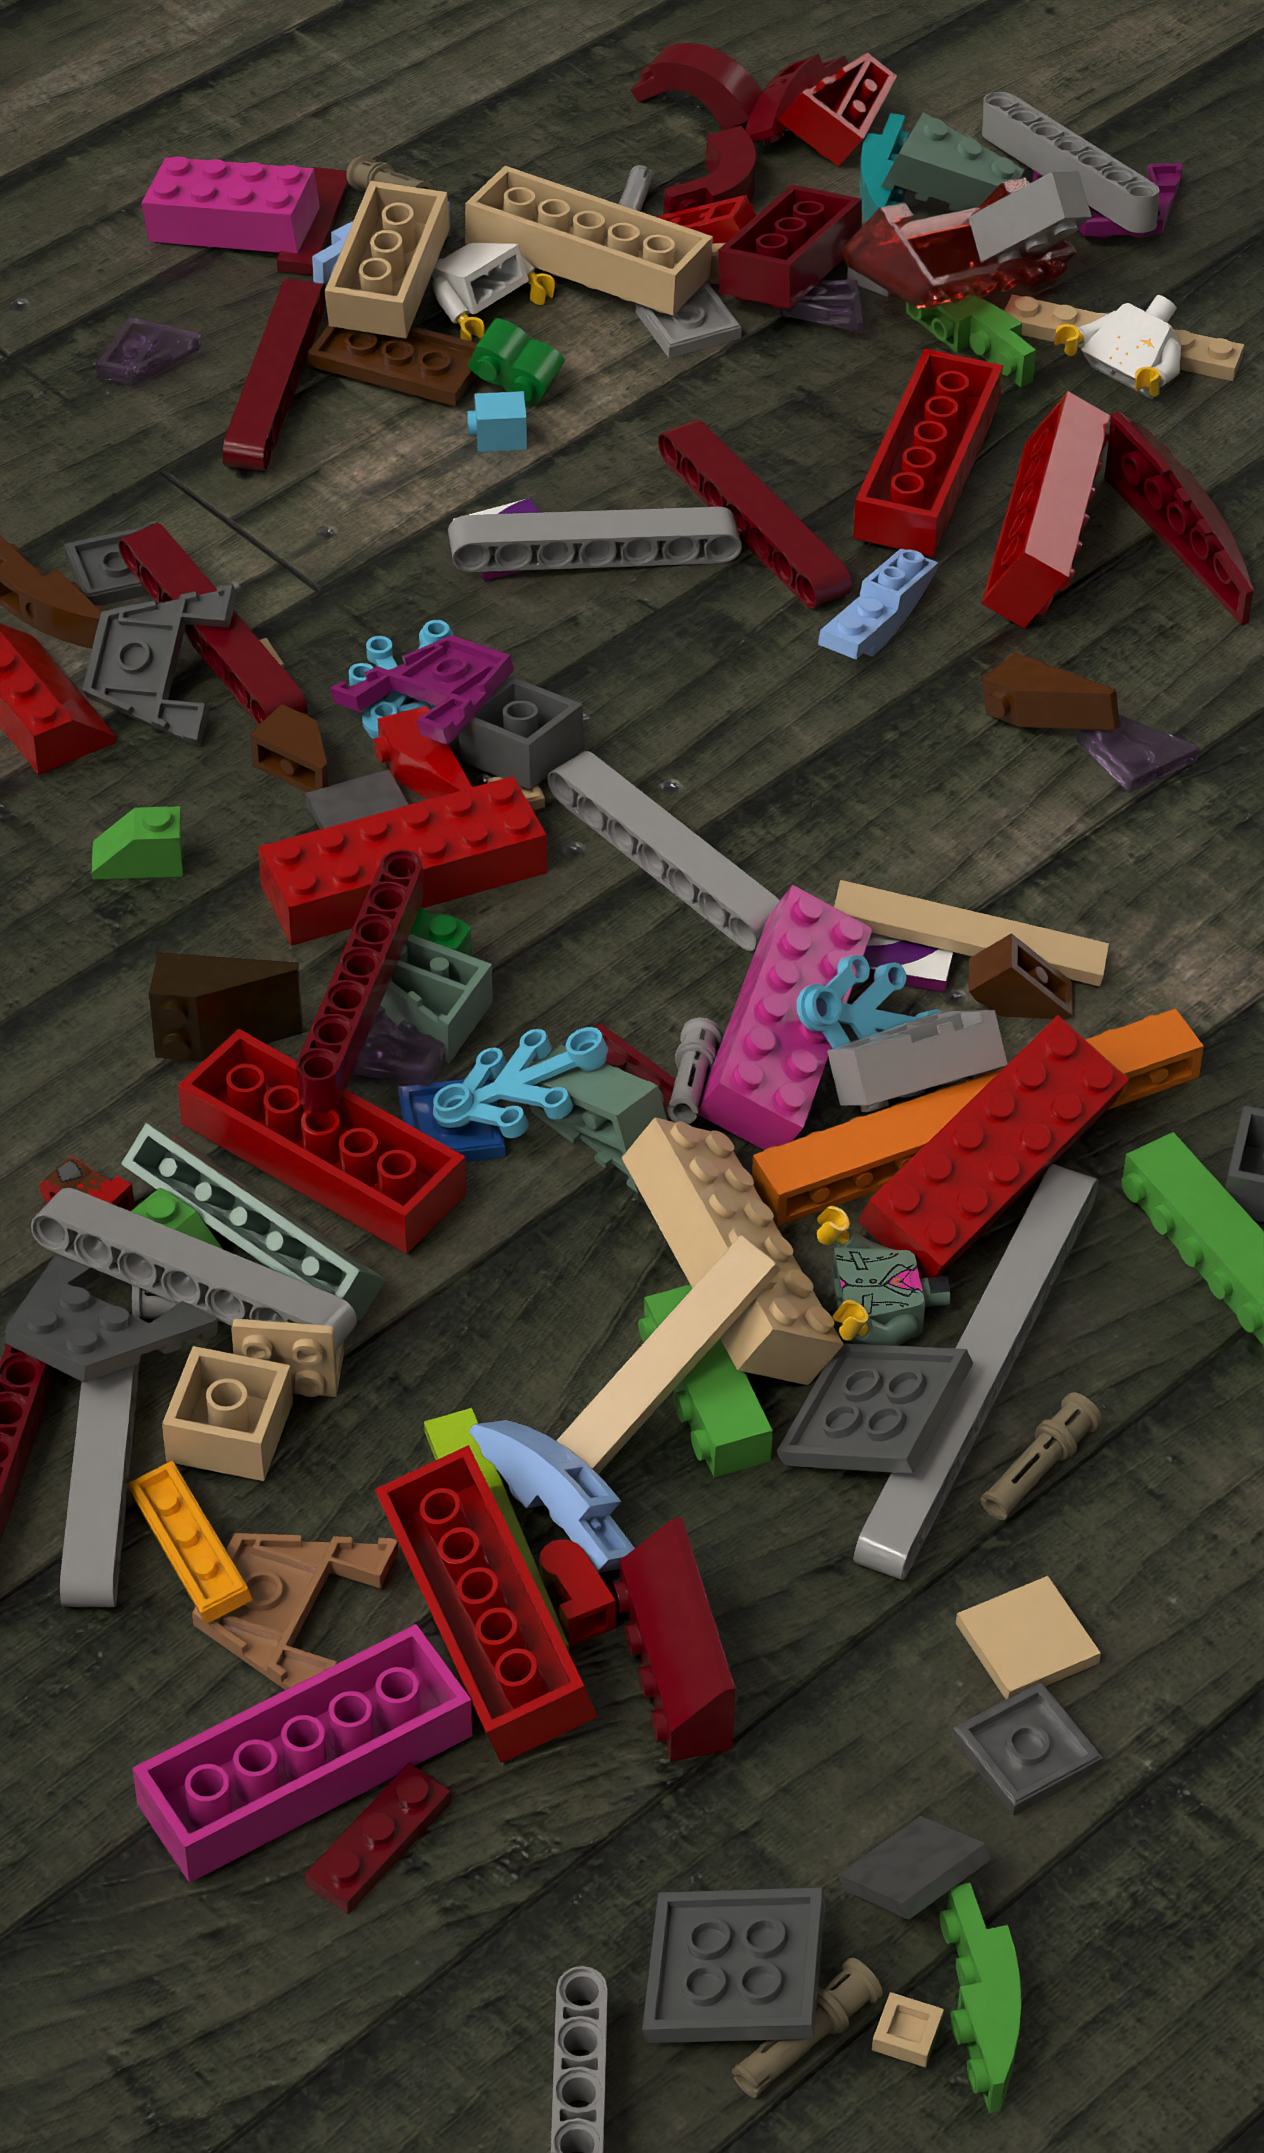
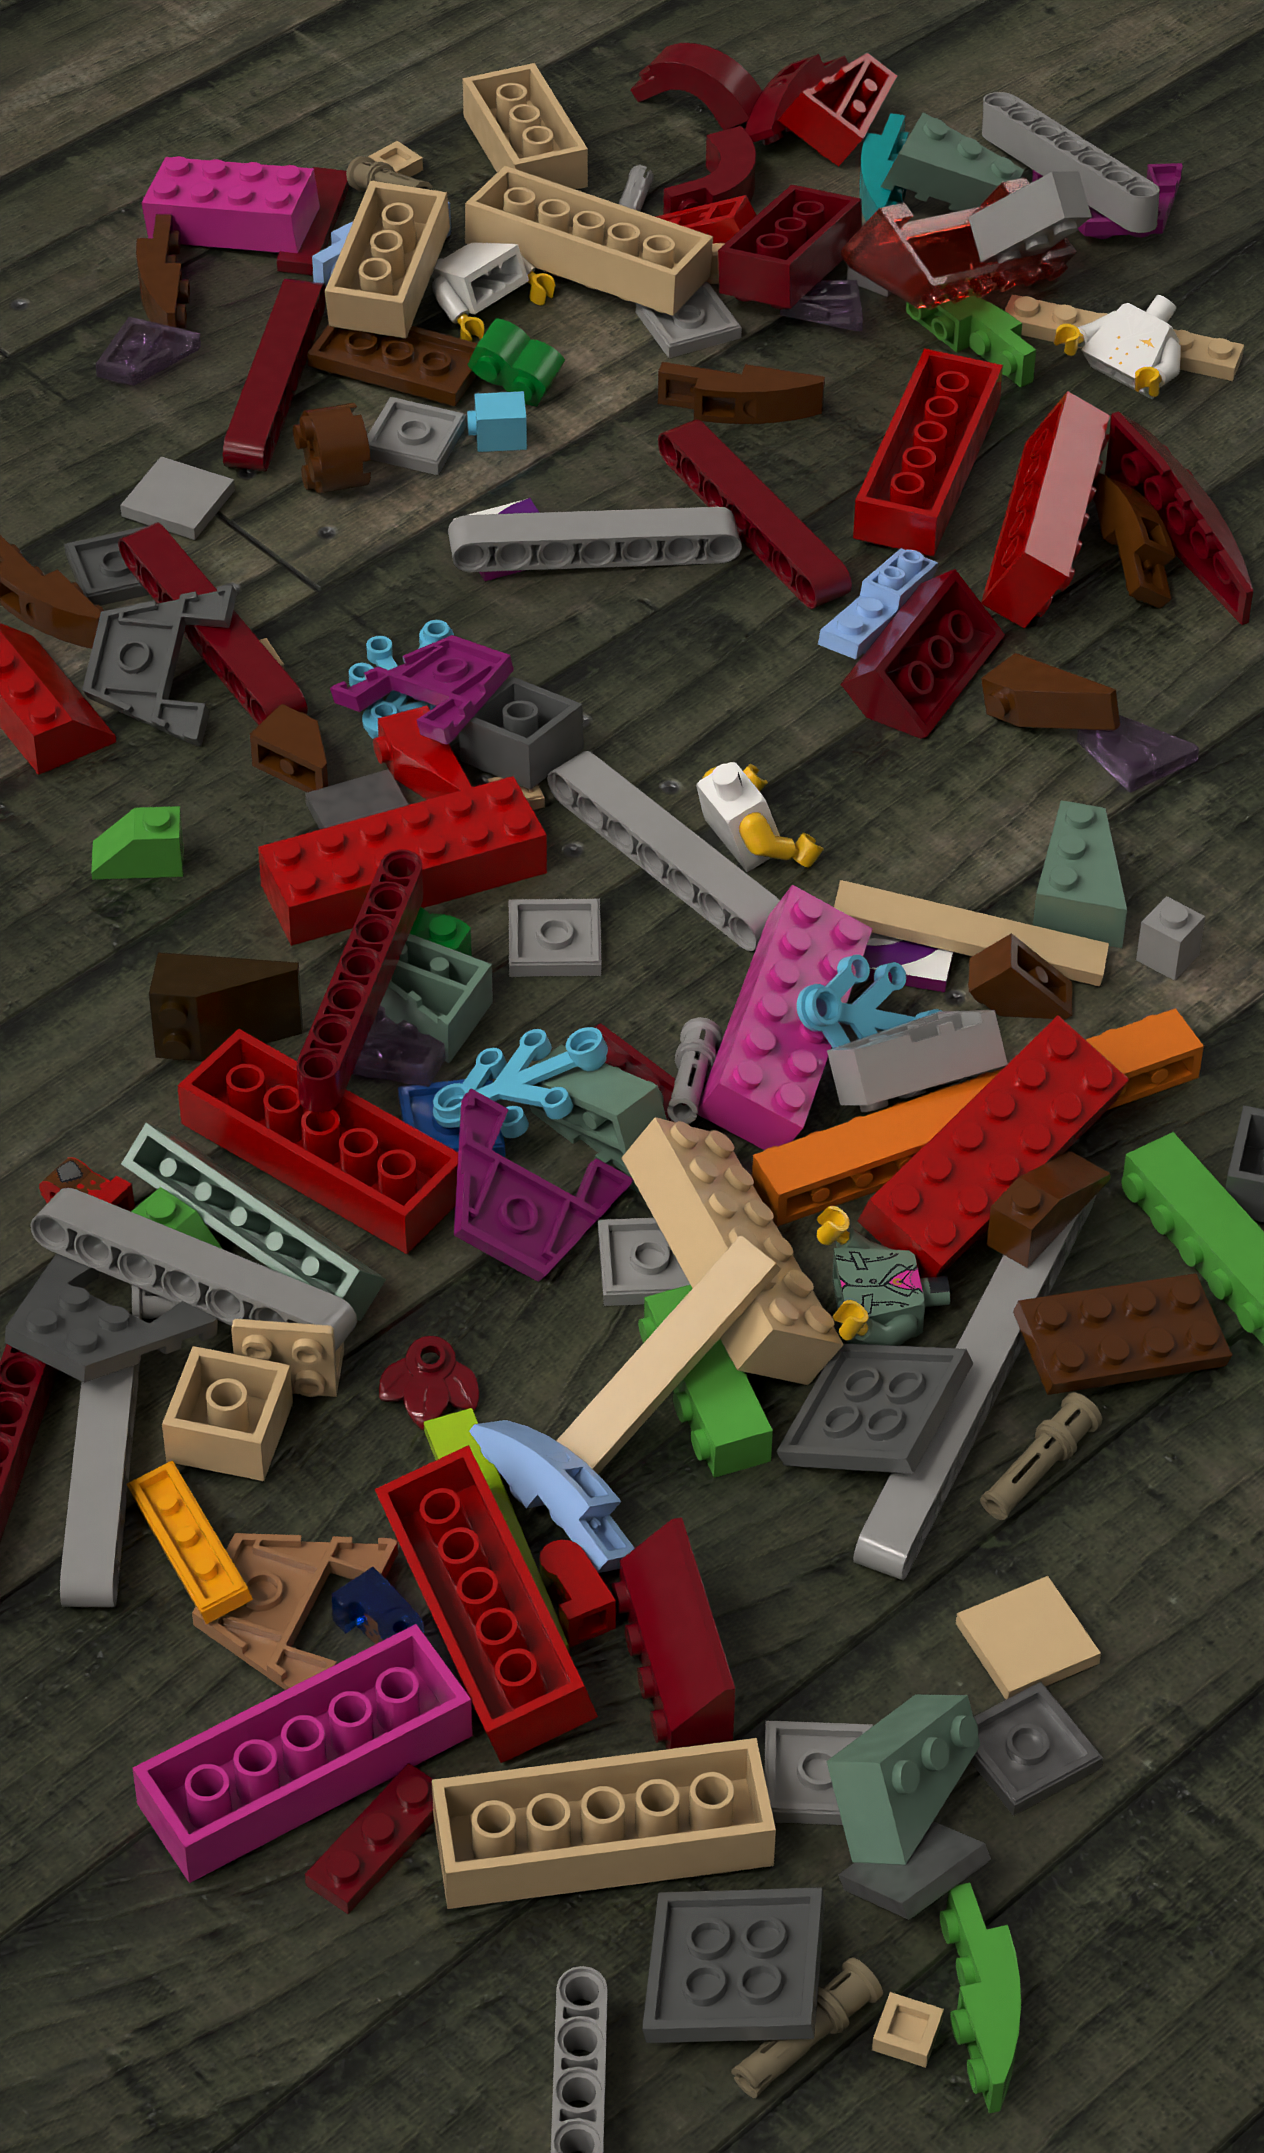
none -> light grey tile [120,457,235,540]
none -> reddish brown slope [136,214,190,345]
none -> reddish brown brick [293,403,371,494]
none -> clear blue leg [332,1567,424,1644]
none -> light grey tile [367,397,467,475]
none -> tan plate [368,141,423,177]
none -> dark red plate [379,1336,479,1431]
none -> tan brick [432,1738,776,1909]
none -> magenta wing [454,1089,633,1282]
none -> tan brick [463,63,588,190]
none -> light grey tile [509,899,601,977]
none -> light grey tile [598,1218,690,1306]
none -> reddish brown slope [658,362,825,424]
none -> white torso [696,762,824,872]
none -> light grey tile [764,1721,873,1825]
none -> sand green wedge [826,1694,980,1865]
none -> dark red slope [840,569,1005,739]
none -> reddish brown slope [987,1151,1111,1268]
none -> reddish brown plate [1013,1273,1232,1395]
none -> sand green wedge [1033,800,1127,948]
none -> reddish brown slope [1092,472,1176,609]
none -> light grey brick [1136,896,1205,981]

